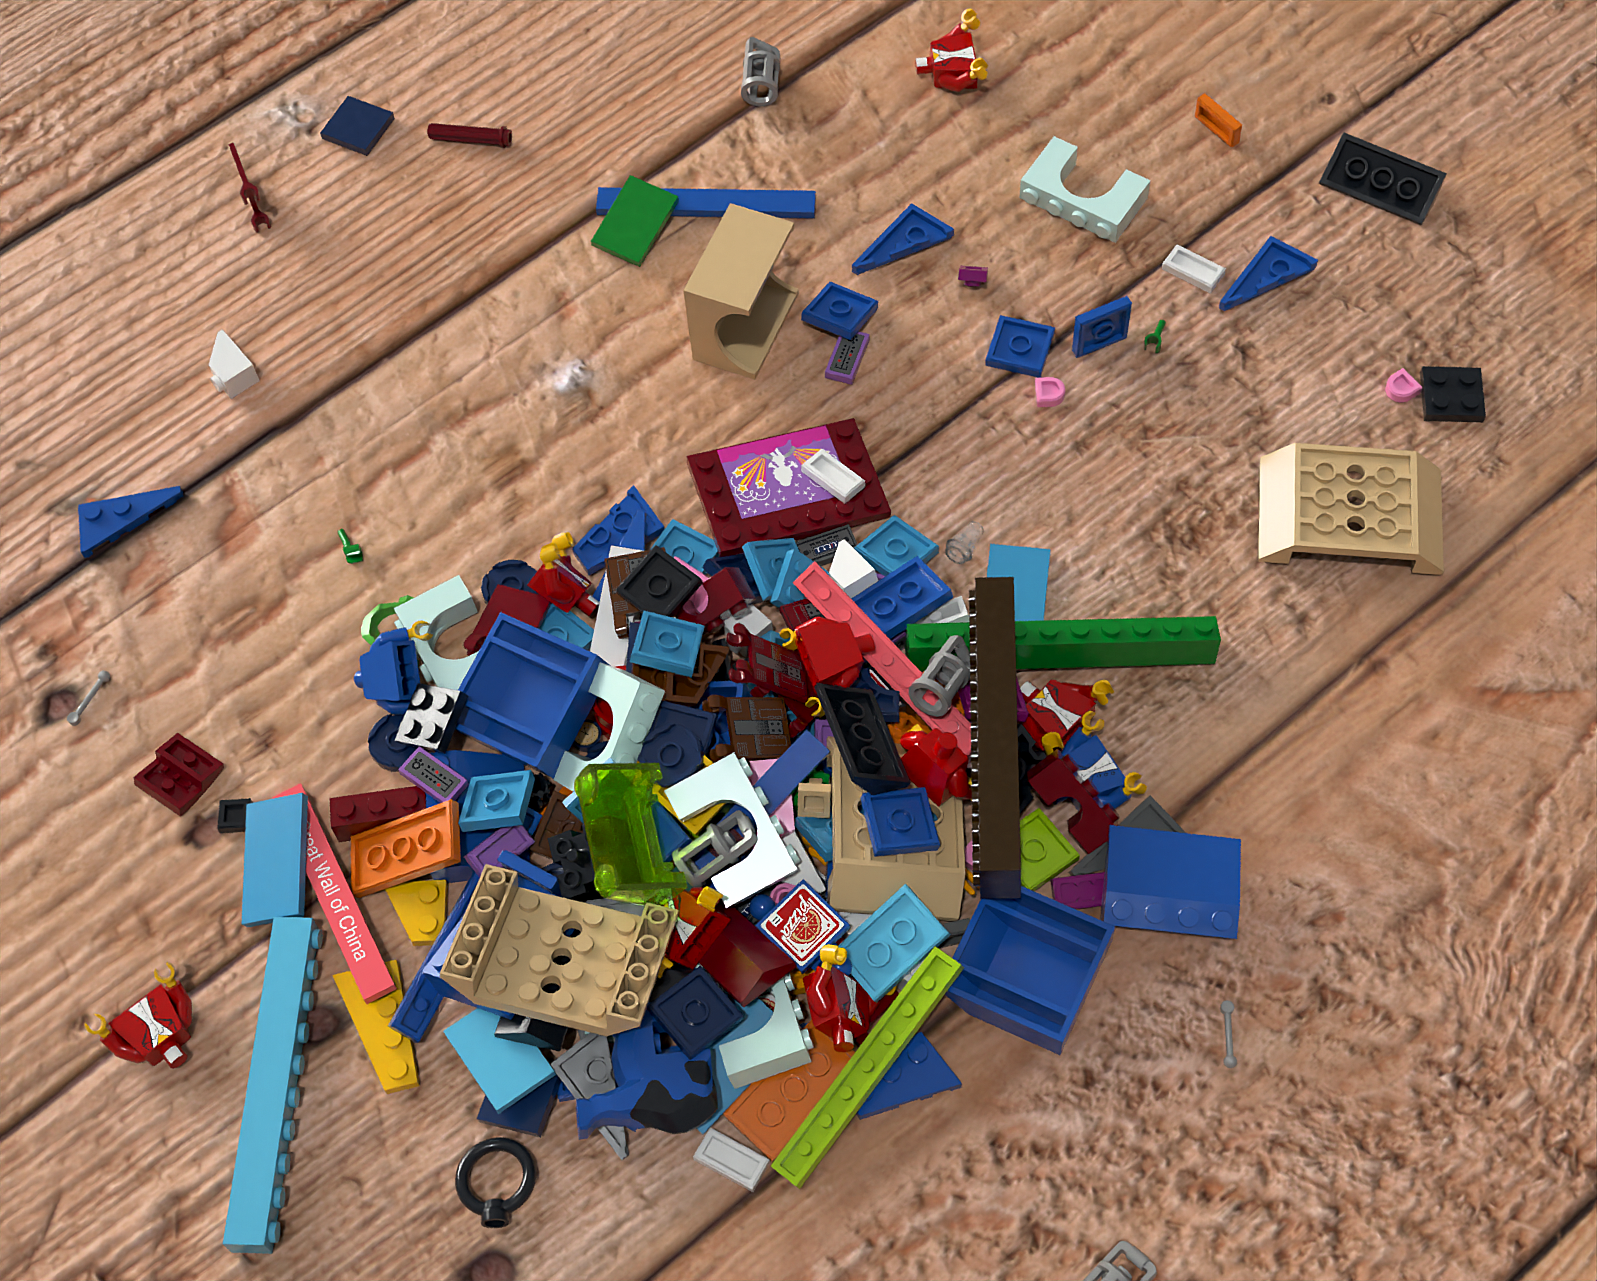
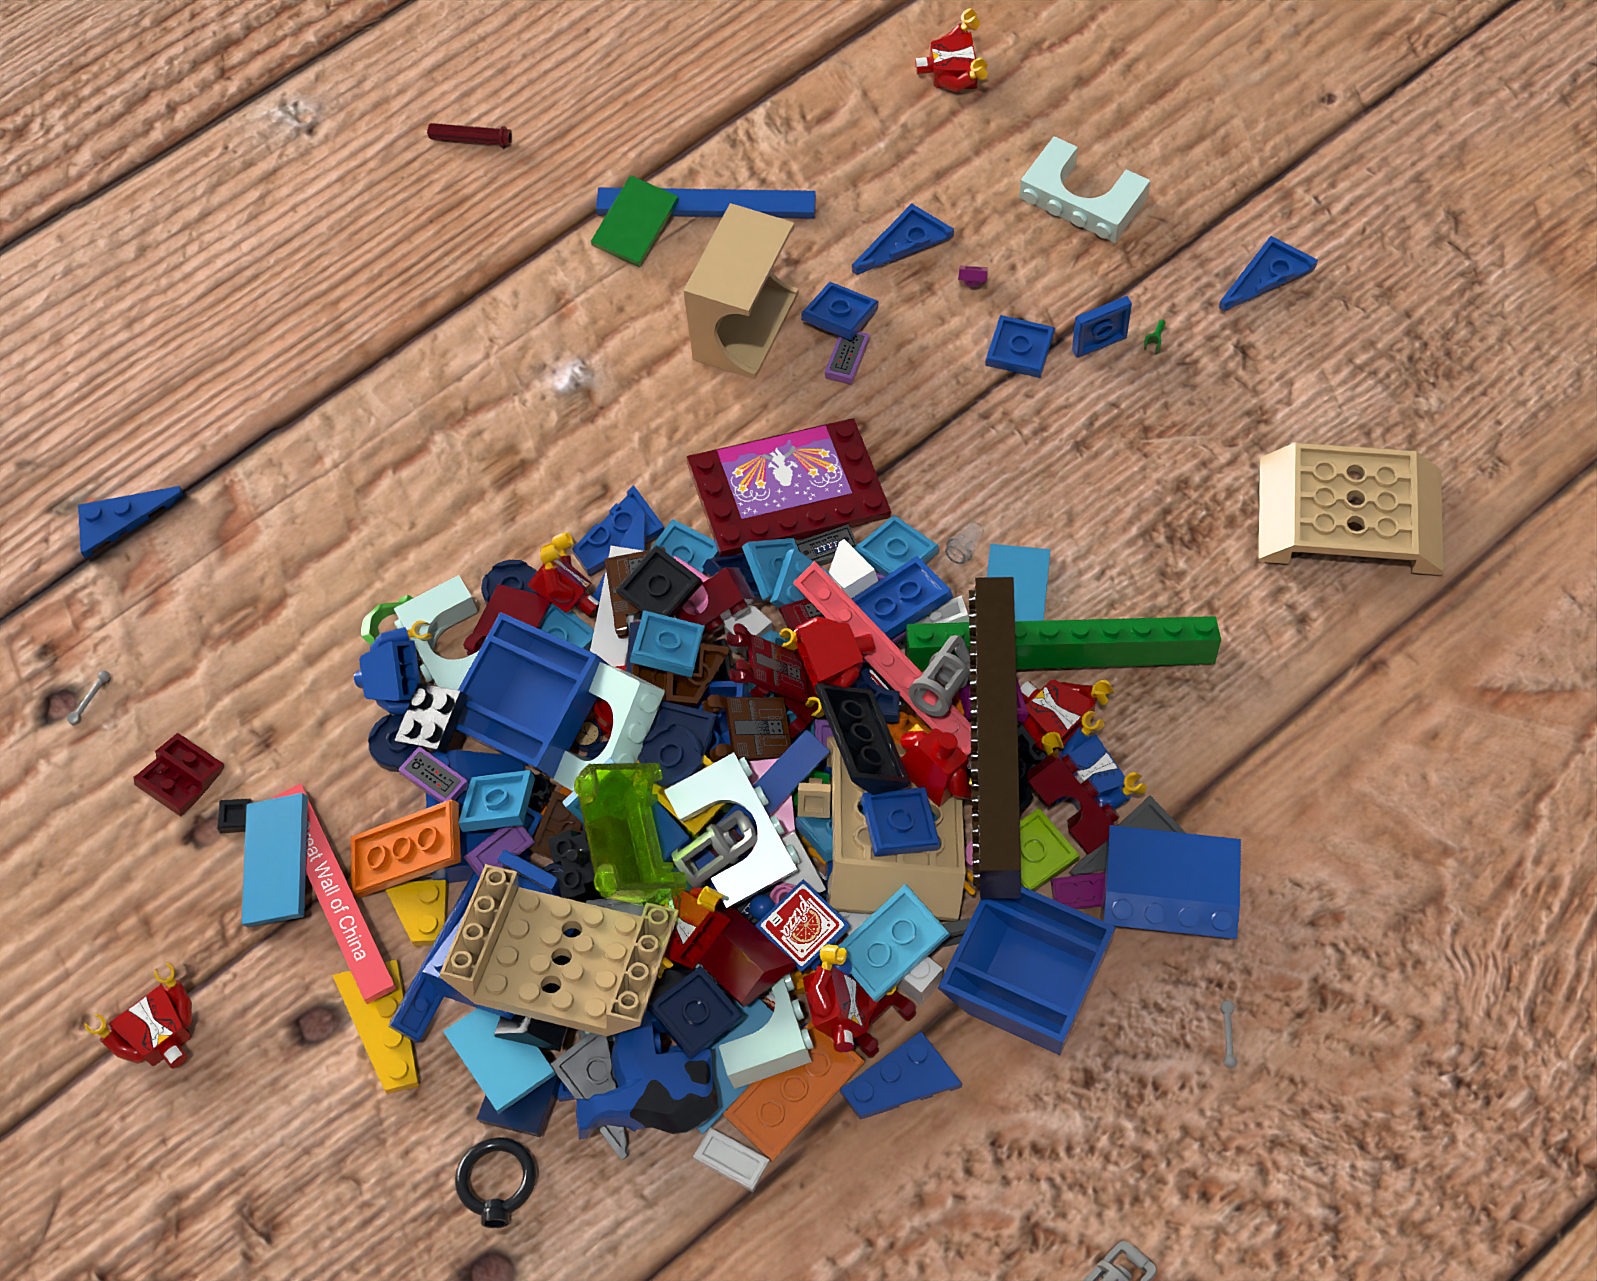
white slope [209,329,260,399] -> none
medium azure brick [223,917,323,1254] -> none
dark red flag [228,143,271,233] -> none
dark blue tile [320,96,395,156] -> none
dark red arch [329,786,426,842] -> none
green hand [338,529,363,563] -> none
light grey piece [741,37,780,106] -> none
lime plate [771,946,964,1189] -> none
white tile [801,449,865,504] -> none
bright pink tile [1035,377,1065,407] -> none
white tile [1162,245,1226,294] -> none
orange tile [1195,93,1242,148] -> none
black slope [1319,132,1447,225] -> none
bright pink tile [1385,368,1423,402] -> none
black plate [1420,366,1486,423] -> none

